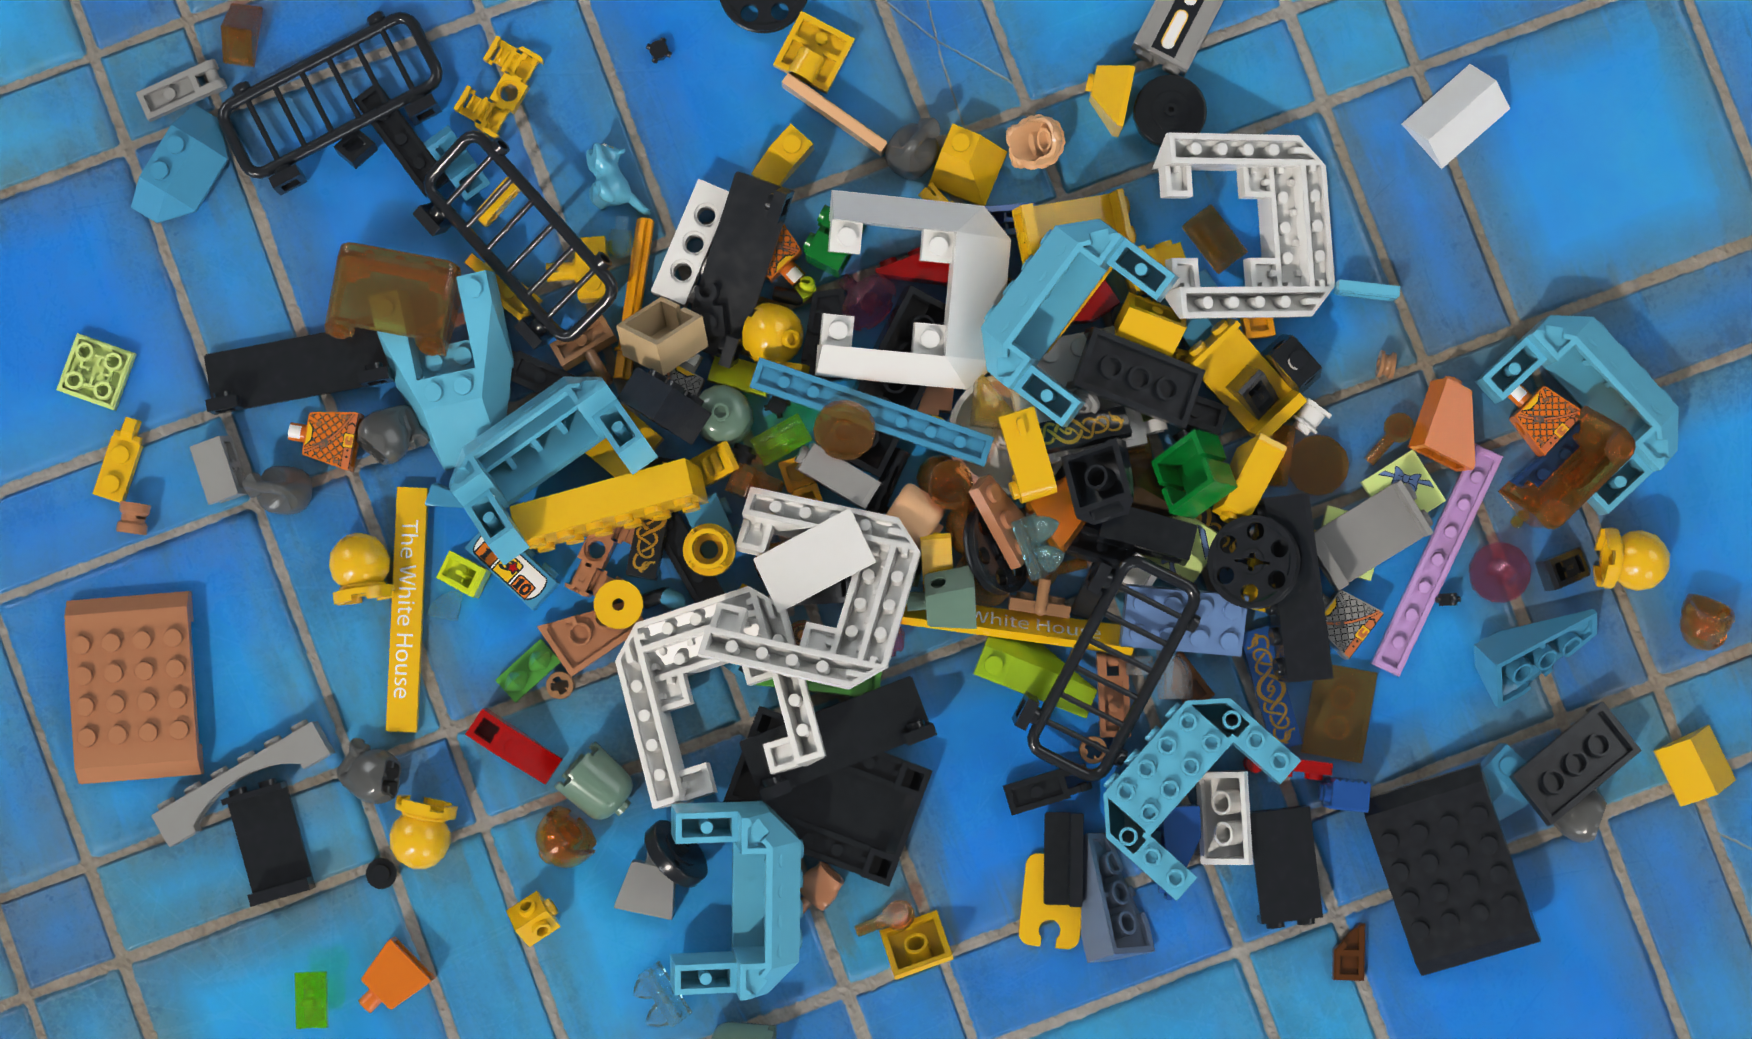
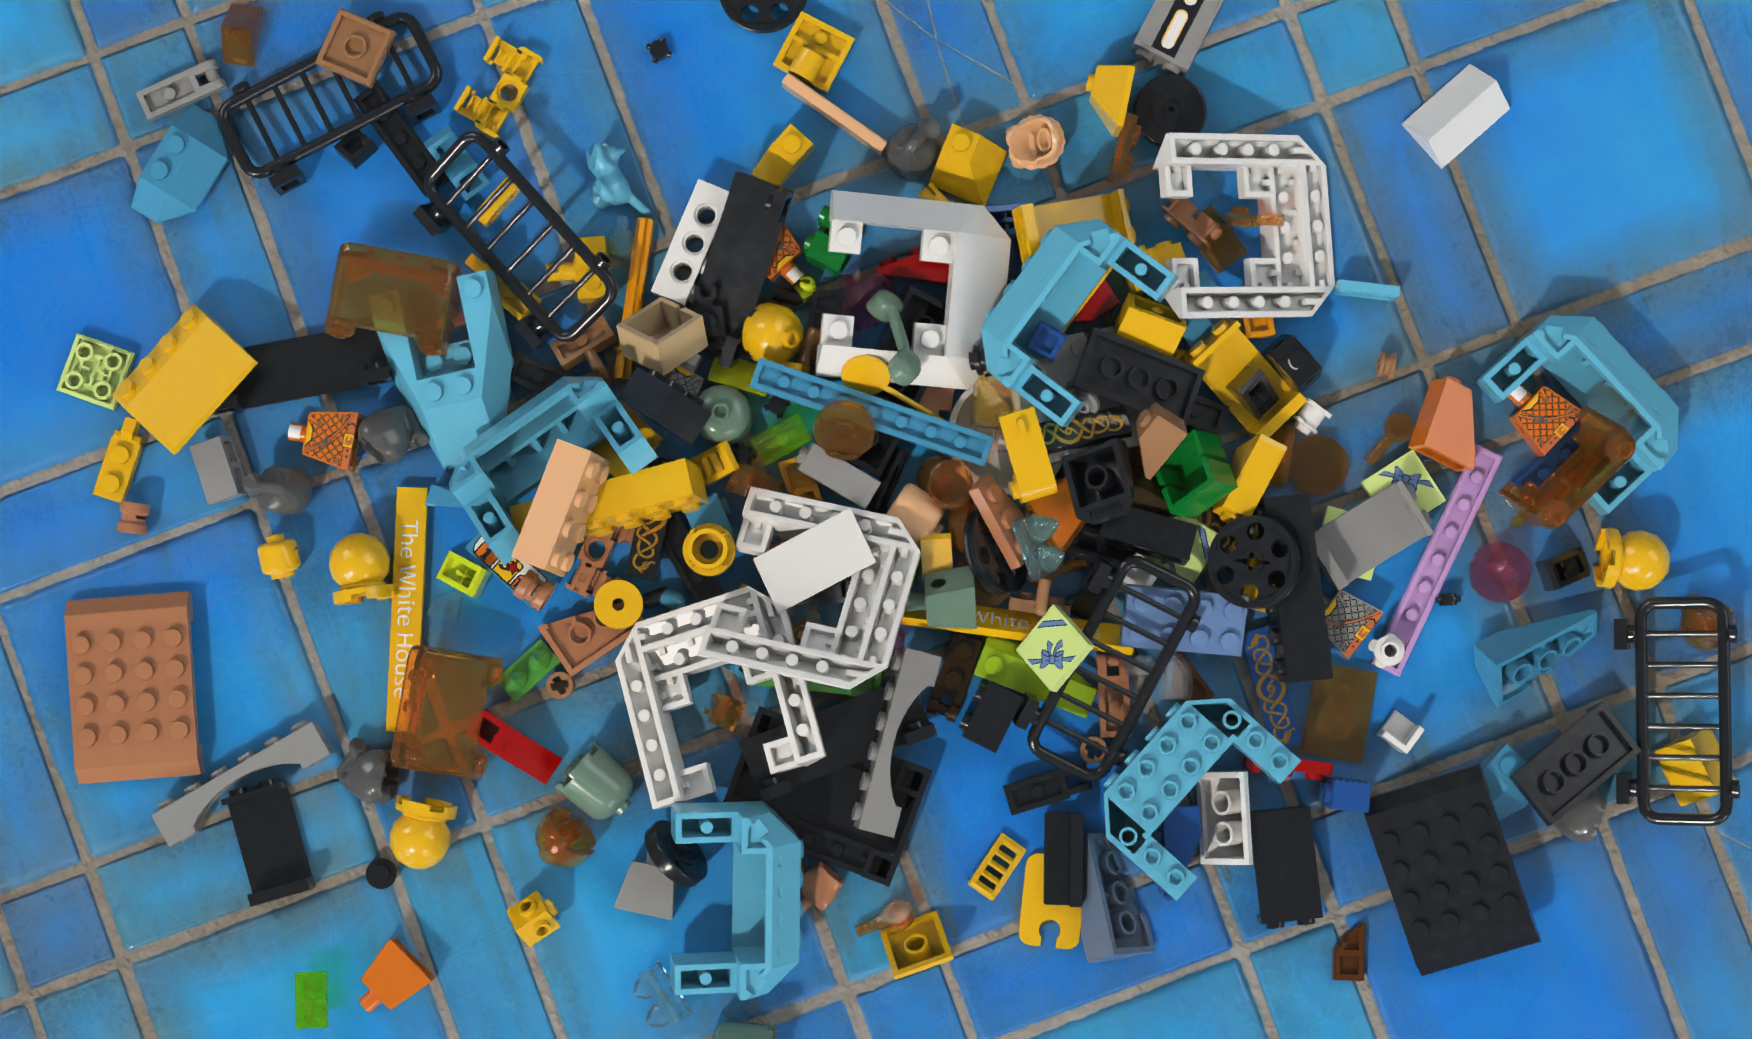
none -> yellow slope [112,304,258,455]
none -> yellow head [257,533,301,580]
none -> medium nougat tile [315,8,397,89]
none -> clear orange windscreen [391,645,503,780]
none -> light nougat brick [511,439,609,578]
none -> nougat wheel [513,569,556,612]
none -> clear orange tile [704,693,746,732]
none -> clear orange piece [797,327,821,368]
none -> yellow piece [841,355,933,416]
none -> light grey arch [851,647,942,838]
none -> sand green piece [866,290,921,386]
none -> dark brown plate [926,632,983,723]
none -> black brick [958,681,1023,753]
none -> yellow slope [967,832,1027,902]
none -> black plate [969,344,987,376]
none -> yellowish green tile [1016,604,1094,692]
none -> blue tile [1025,320,1067,362]
none -> clear orange plate [1106,113,1142,185]
none -> medium nougat slope [1136,402,1188,480]
none -> nougat hinge [1160,198,1222,250]
none -> clear orange plate [1224,206,1285,227]
none -> white brick [1368,633,1405,668]
none -> white panel [1376,710,1425,754]
none -> black bar [1614,597,1740,826]

